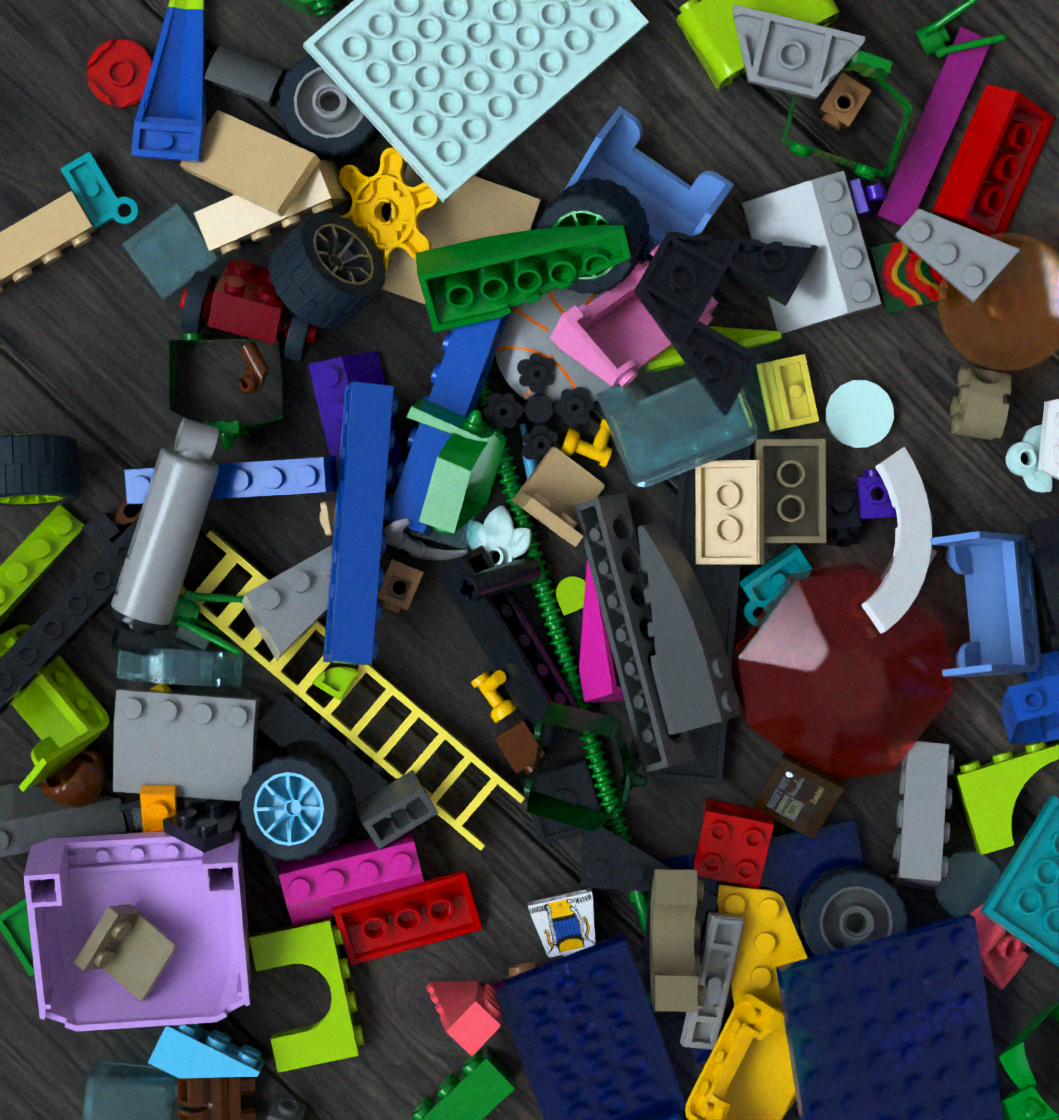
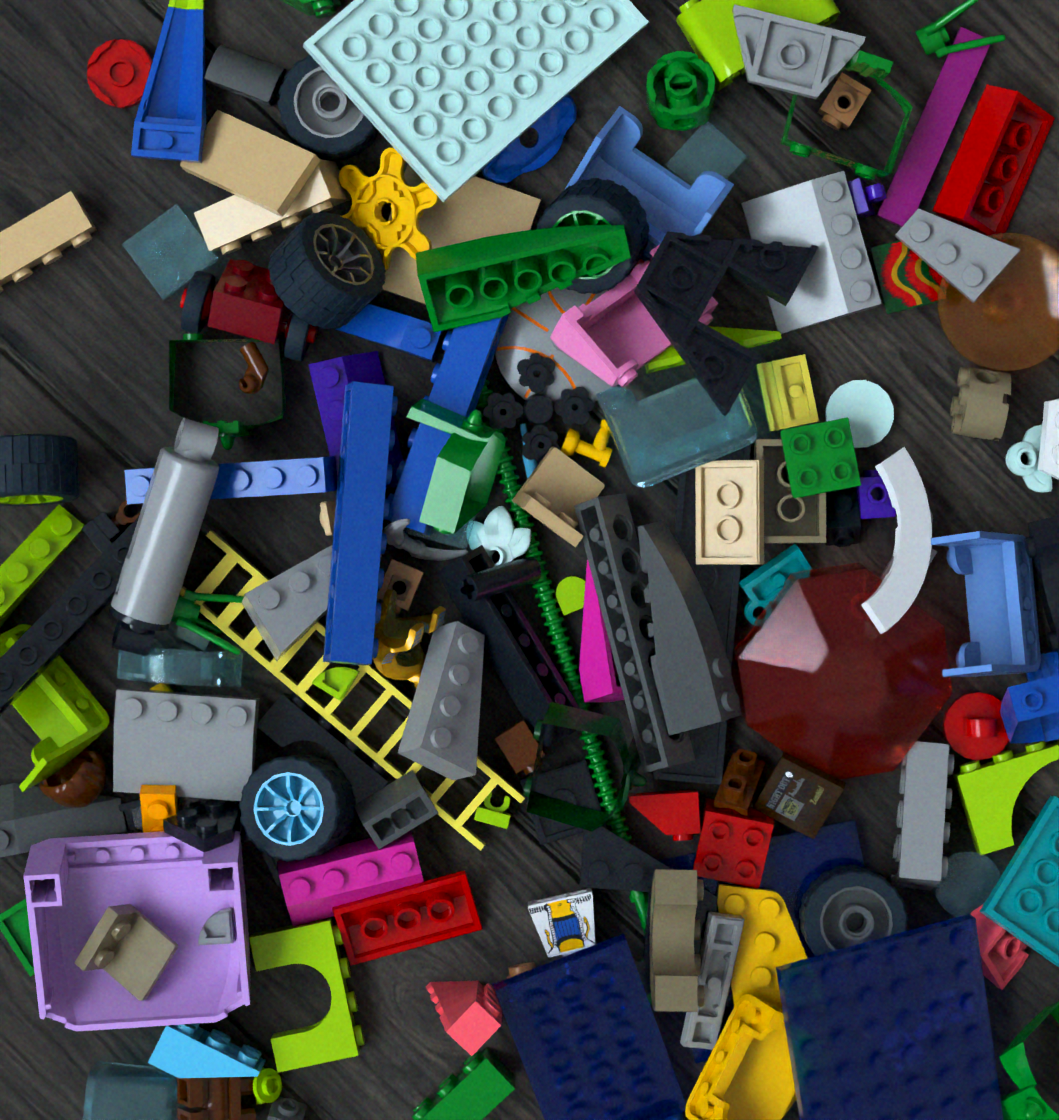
teal hinge [60,151,139,229] -> none
yellow piece [471,670,517,723] -> none
none -> light grey tile [198,907,234,945]
none -> lime plate [253,1067,282,1104]
none -> blue slope [336,304,444,362]
none -> pearl gold piece [372,589,446,688]
none -> light grey wedge [398,621,485,780]
none -> lime tile [474,791,511,829]
none -> blue piece [482,94,577,183]
none -> red slope [628,789,701,841]
none -> green brick [646,51,715,131]
none -> clear light blue piece [665,121,747,186]
none -> reddish brown hips [714,749,766,816]
none -> green bracket [780,417,861,498]
none -> red tile [942,691,1009,760]

